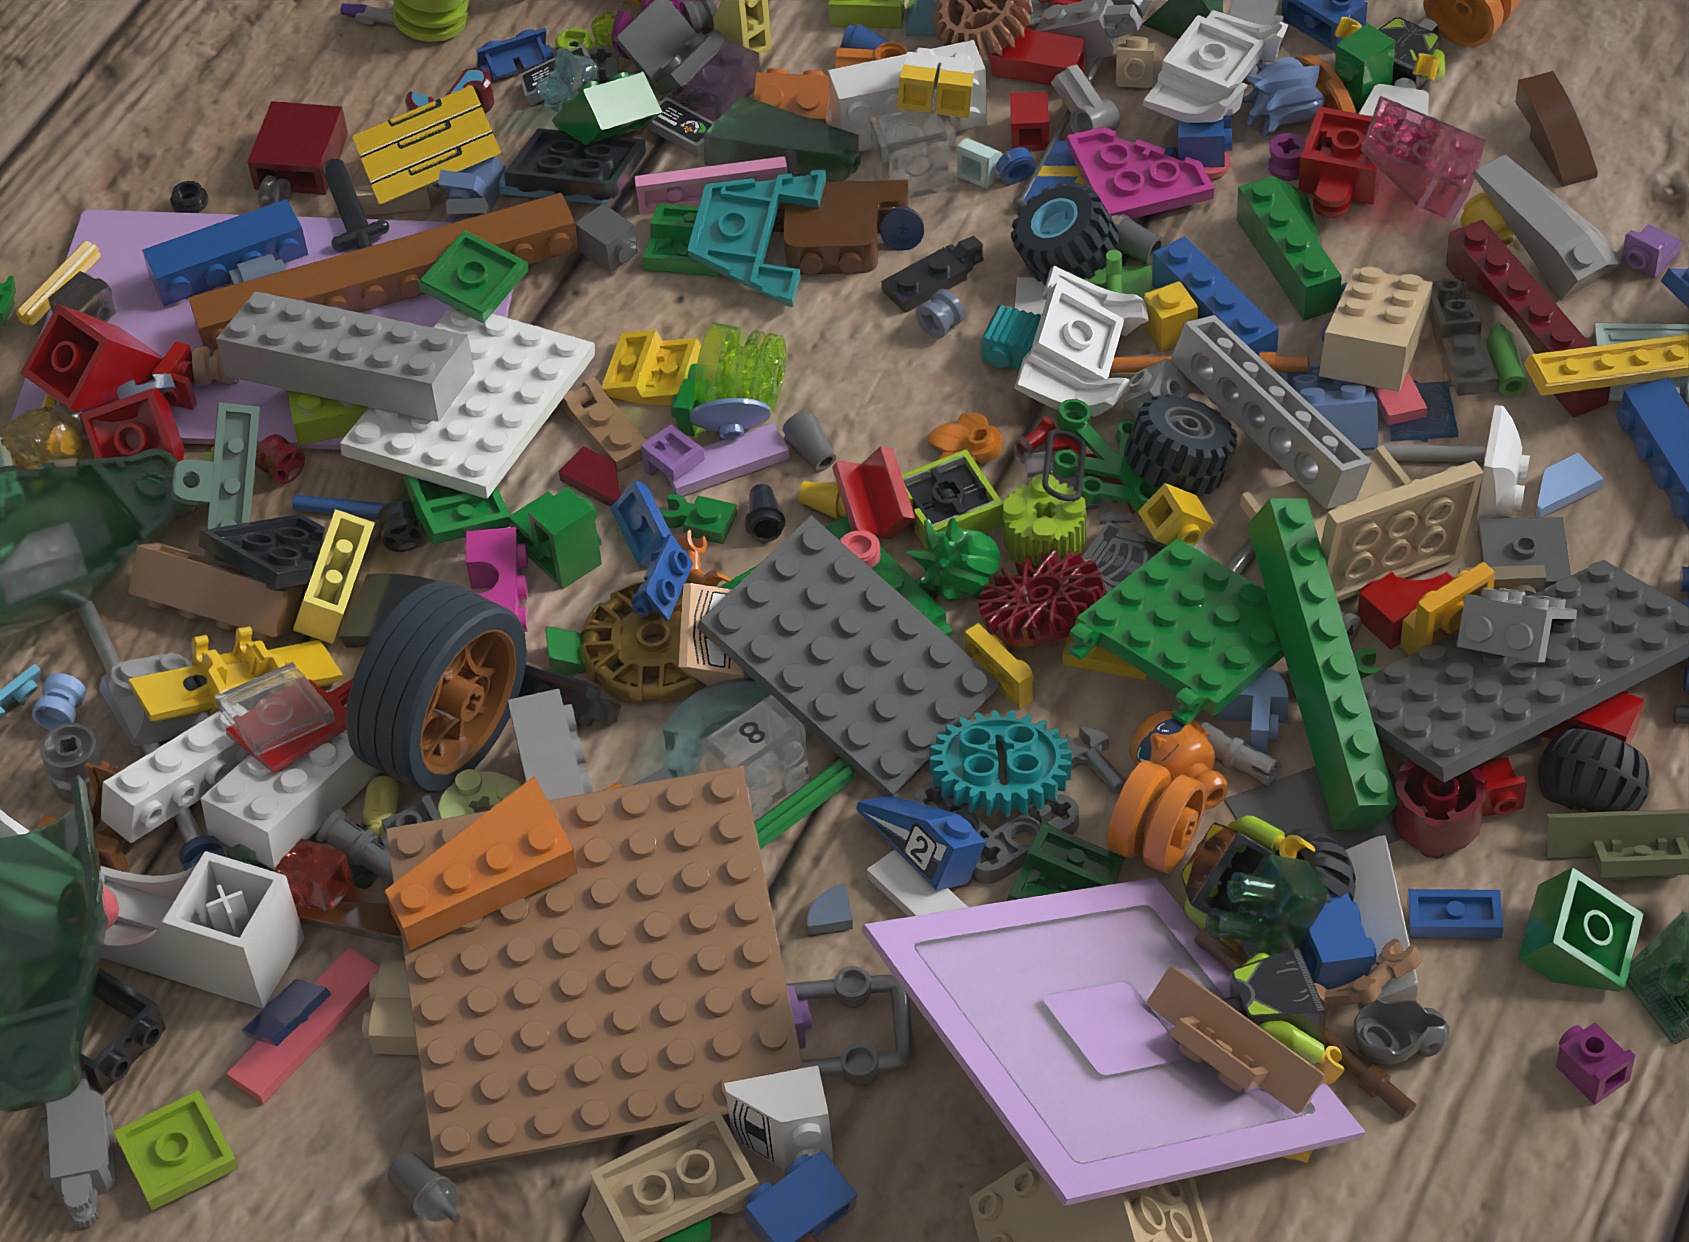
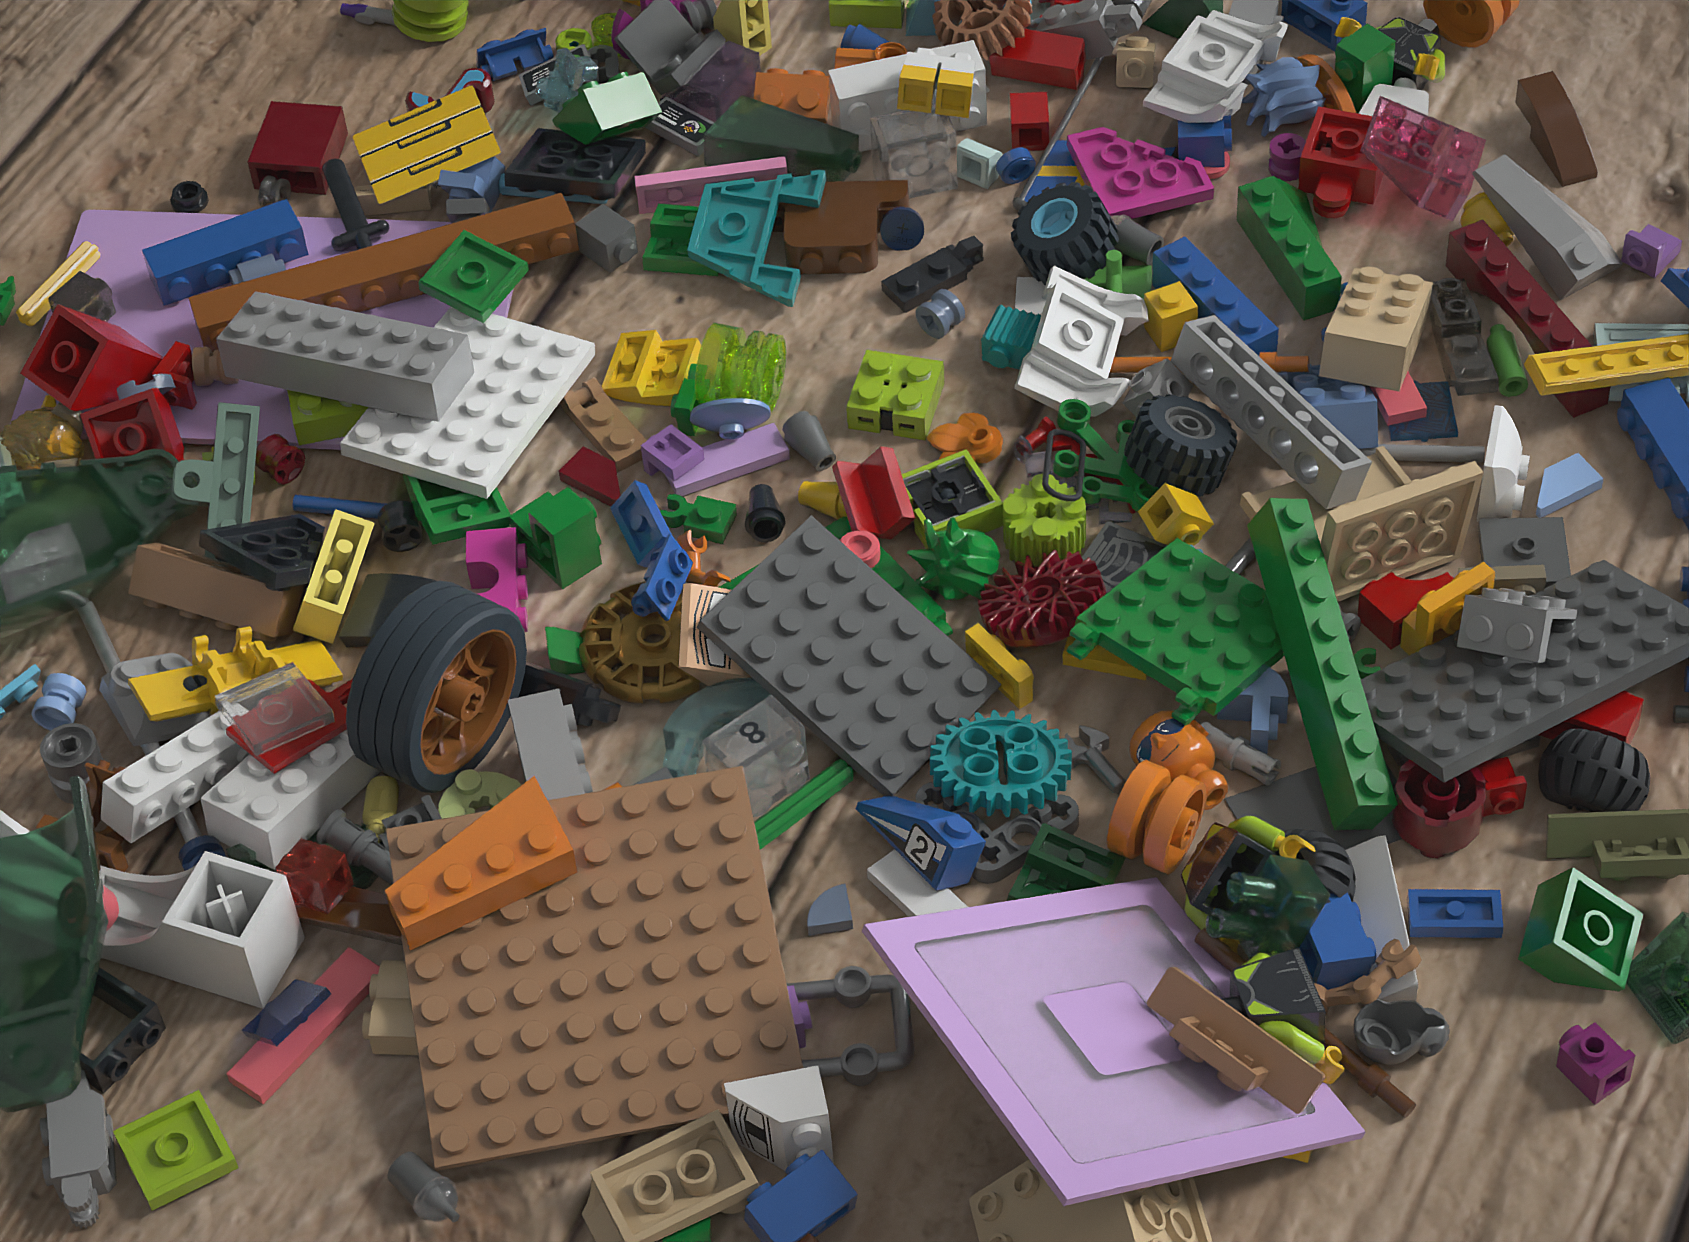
light grey piece [1051,65,1120,133] -> none
none -> lime piece [846,350,945,441]

